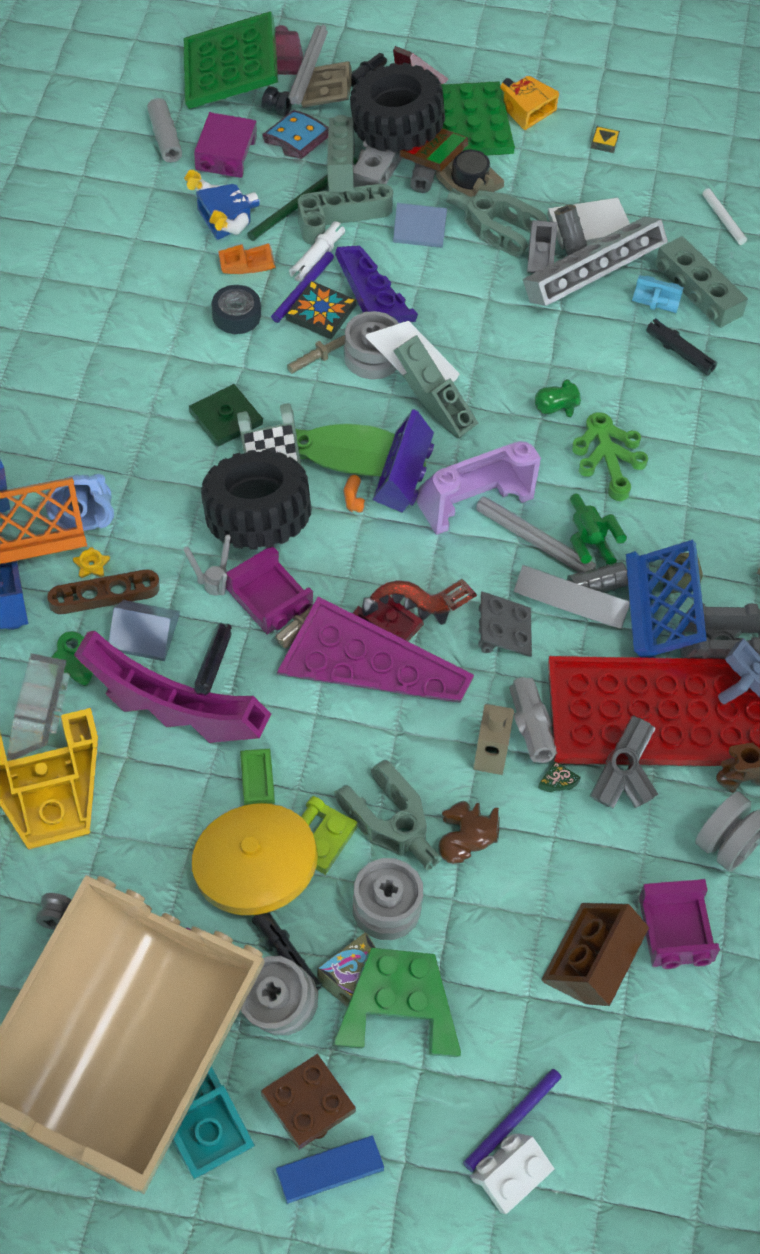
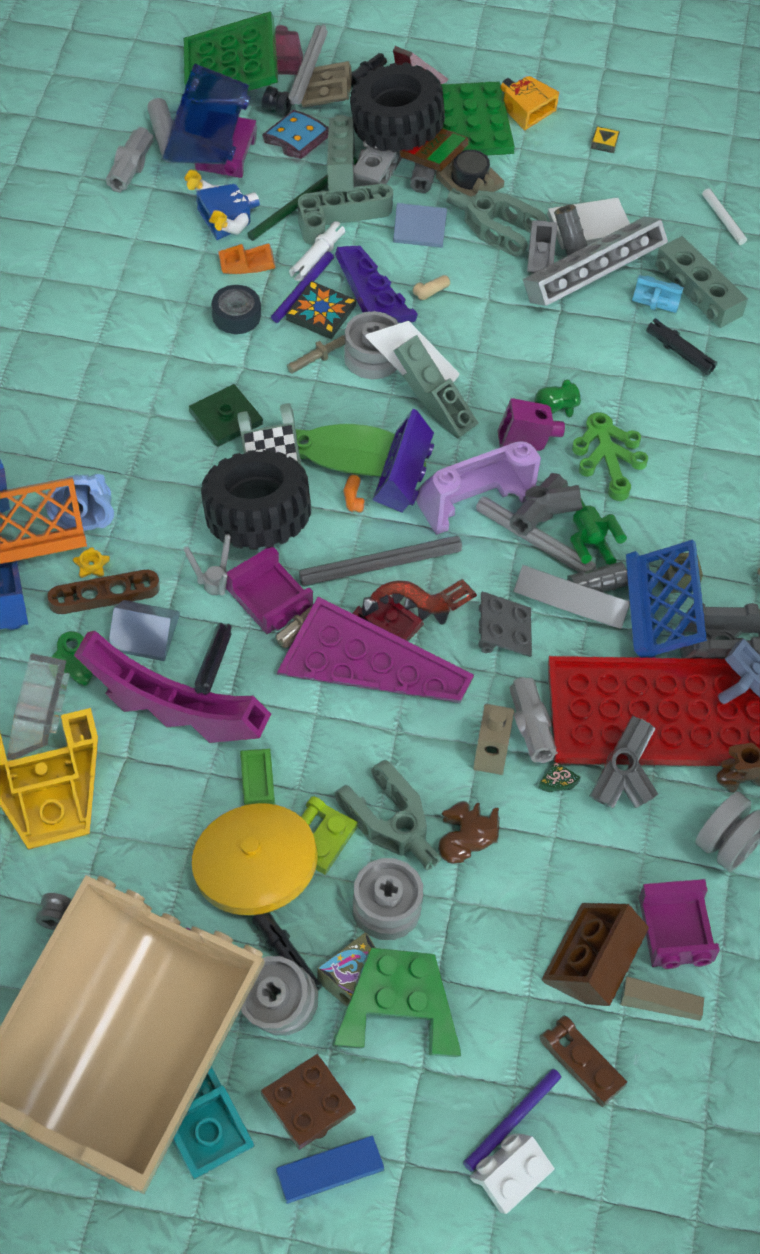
none -> light grey piece [106,127,153,193]
none -> clear blue windscreen [162,63,251,164]
none -> dark grey axle [299,536,462,586]
none -> tan arm [413,275,450,300]
none -> magenta torso [497,398,565,451]
none -> dark grey piece [509,473,582,536]
none -> reddish brown plate [539,1015,627,1107]
none -> dark tan piece [620,976,705,1021]

